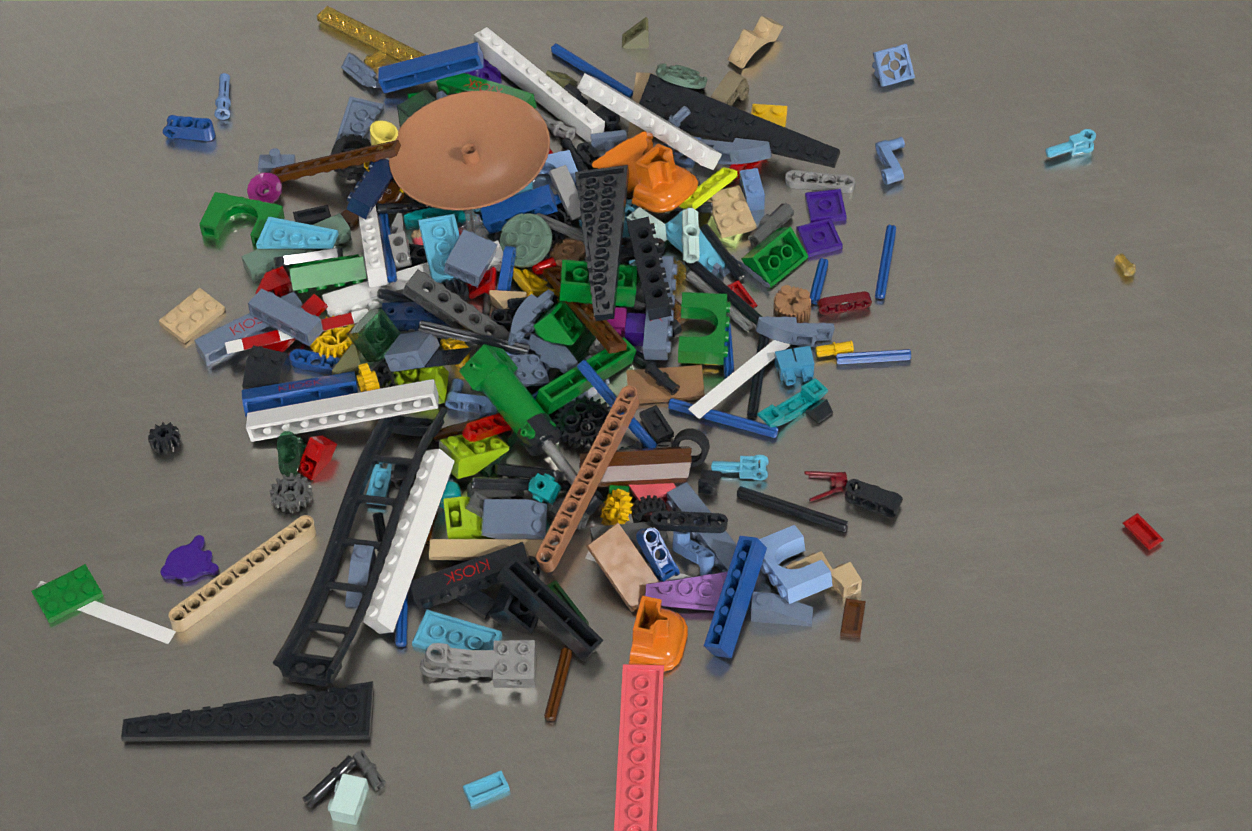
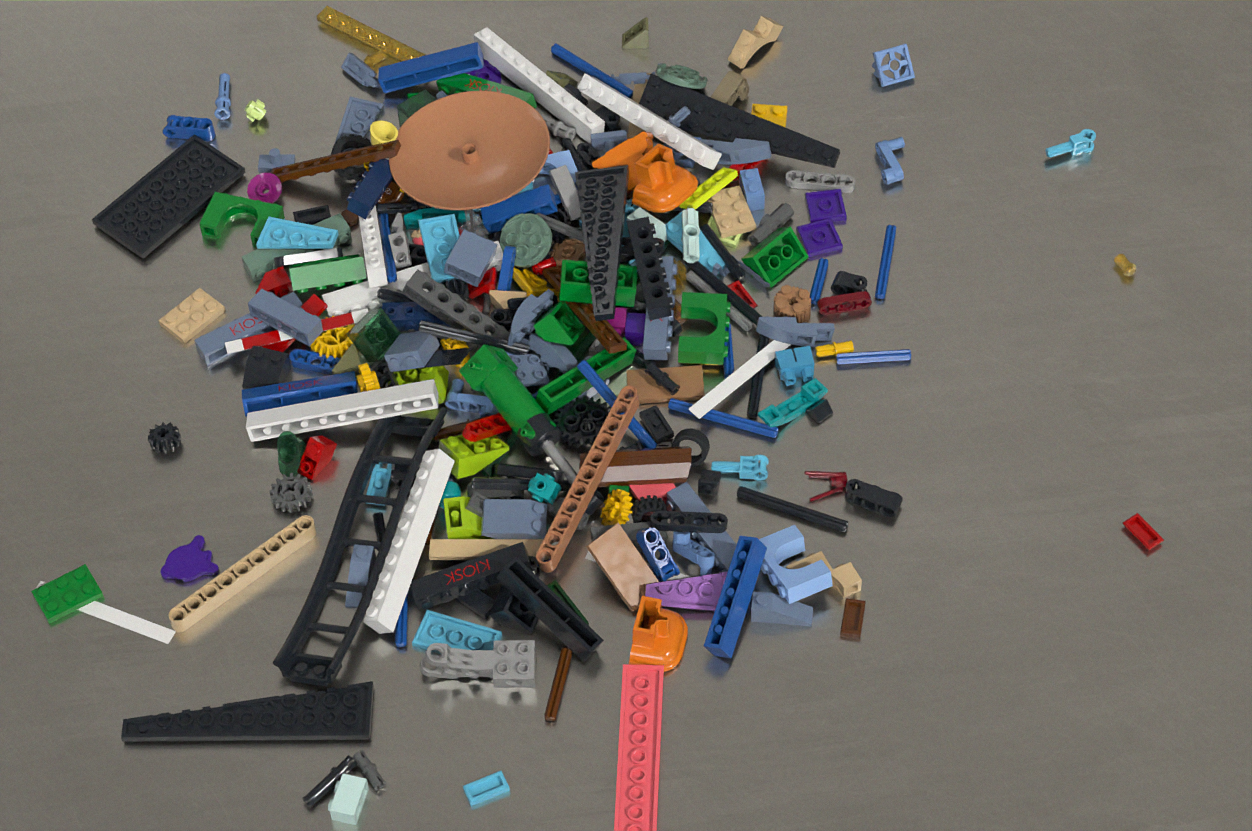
none -> black plate [92,134,246,259]
none -> yellowish green gear [244,99,266,122]
none -> sand blue piece [611,63,662,85]
none -> black piece [831,271,867,295]

